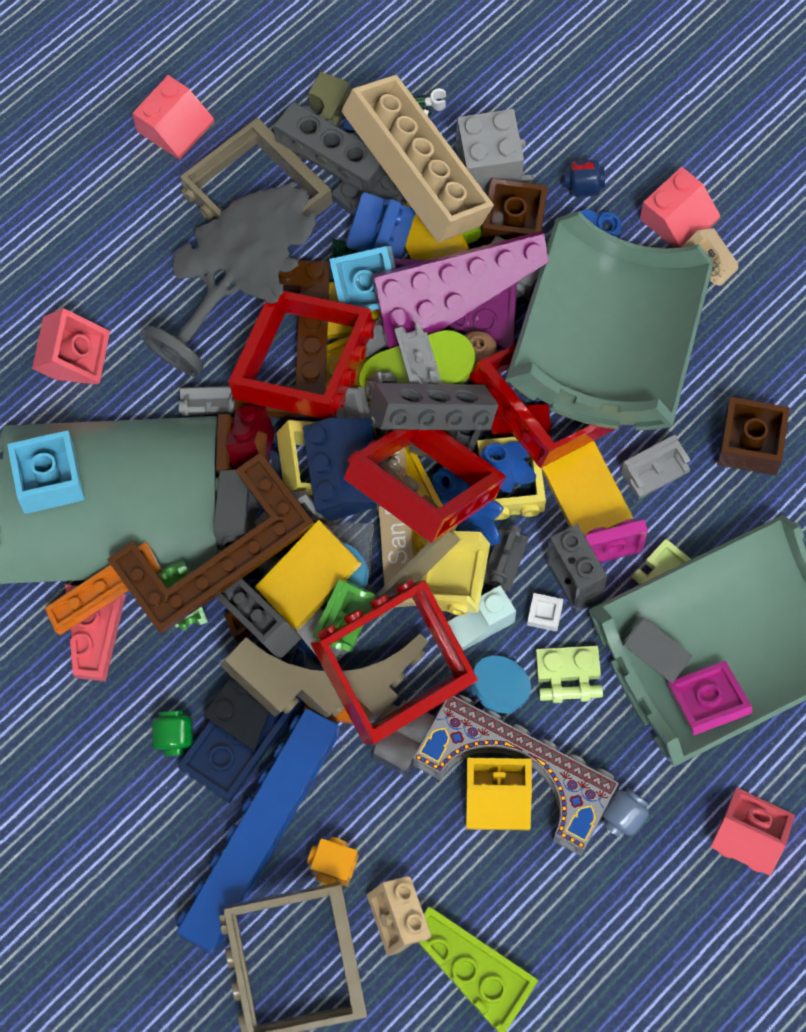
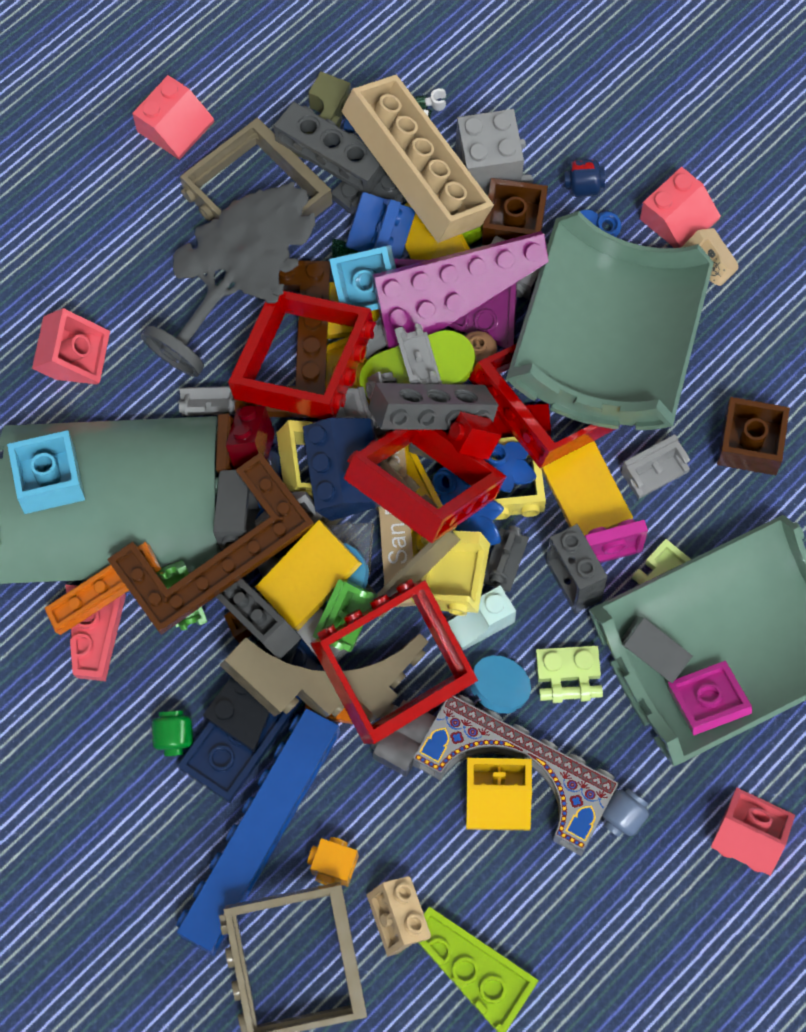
white plate [527,593,564,631] -> none
none -> red brick [447,411,502,460]

